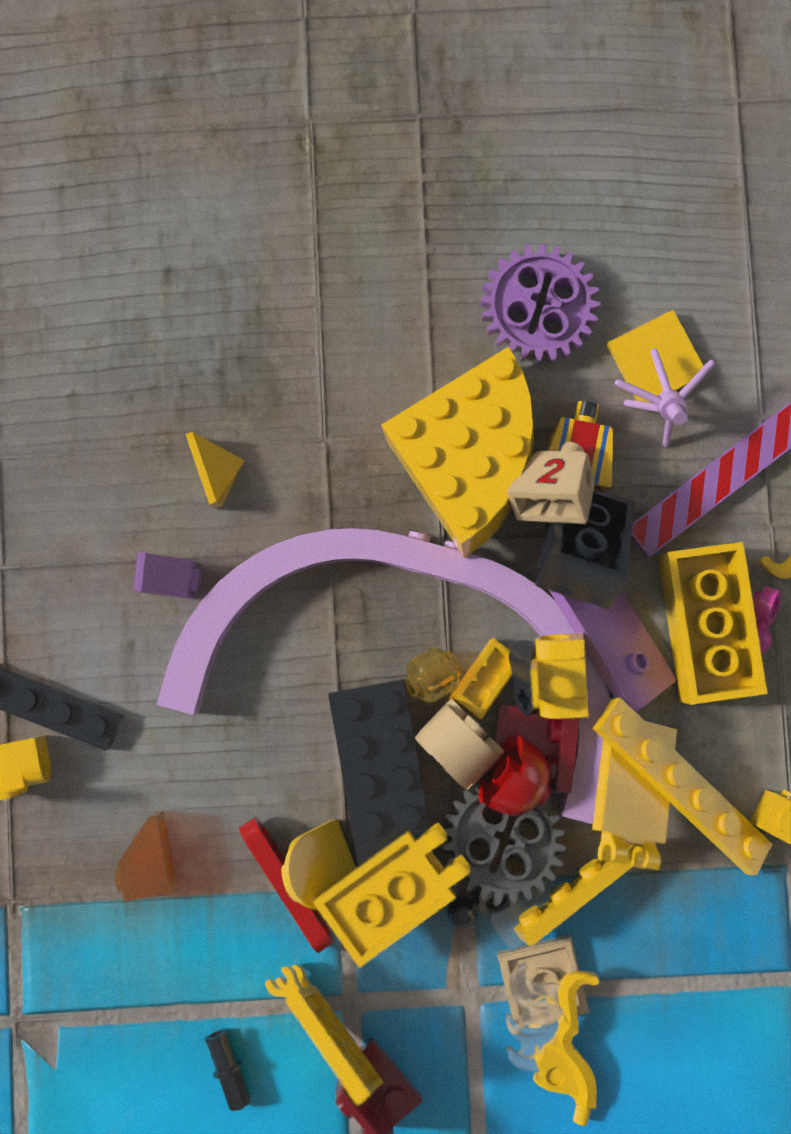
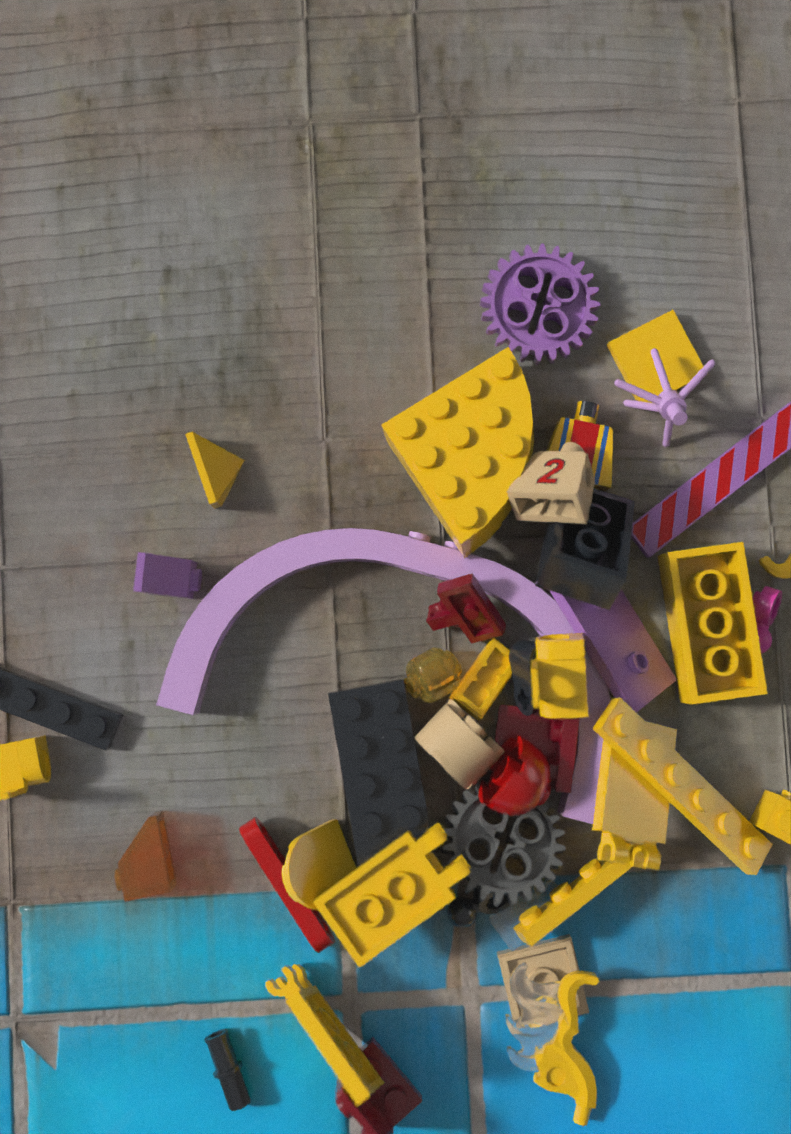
none -> dark red hinge [426,573,506,644]

